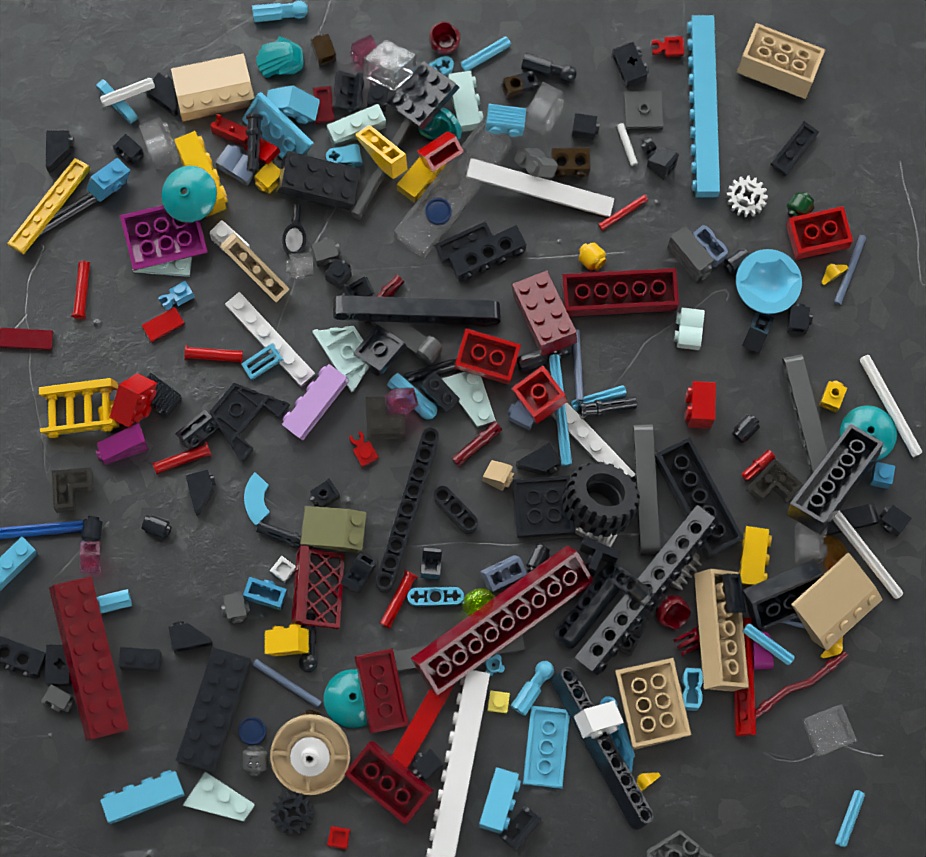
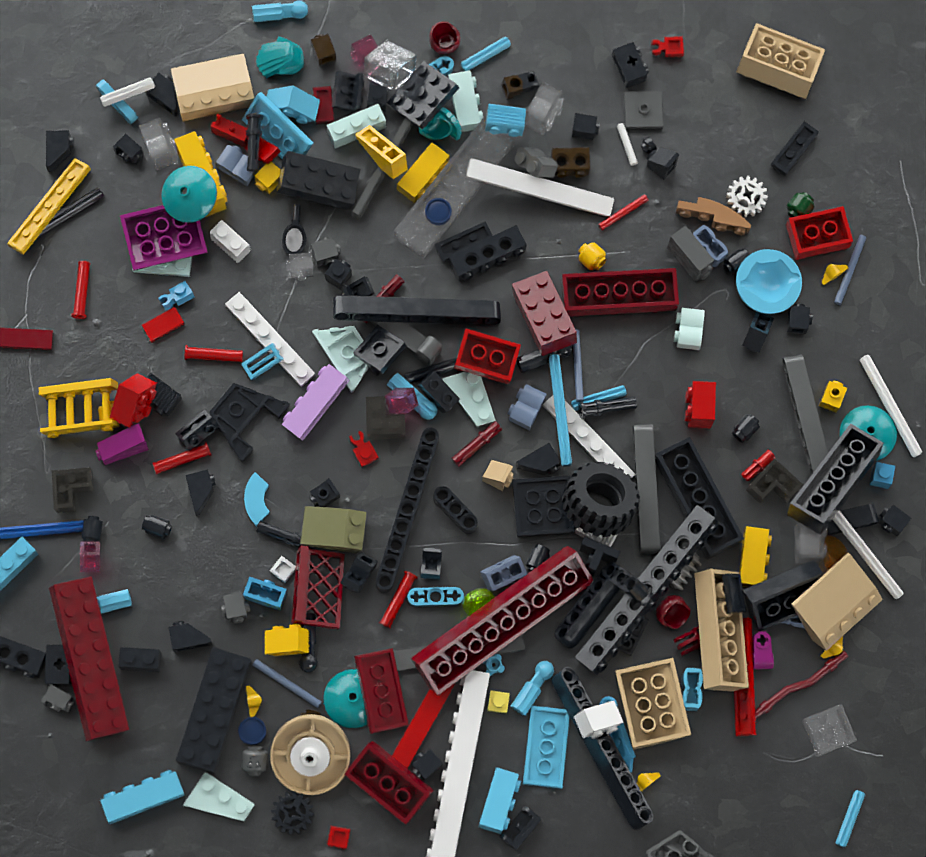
dark azure brick [87,158,130,202] -> none
tan brick [220,232,289,302] -> none
medium azure piece [326,144,363,168] -> none
red brick [417,131,464,172] -> none
red brick [512,366,568,424] -> none
black piece [521,53,577,83] -> none
medium azure brick [687,15,720,197] -> none
medium azure axle [743,624,795,665] -> none
none -> yellow piece [246,685,262,717]
none -> medium nougat slope [676,197,751,235]

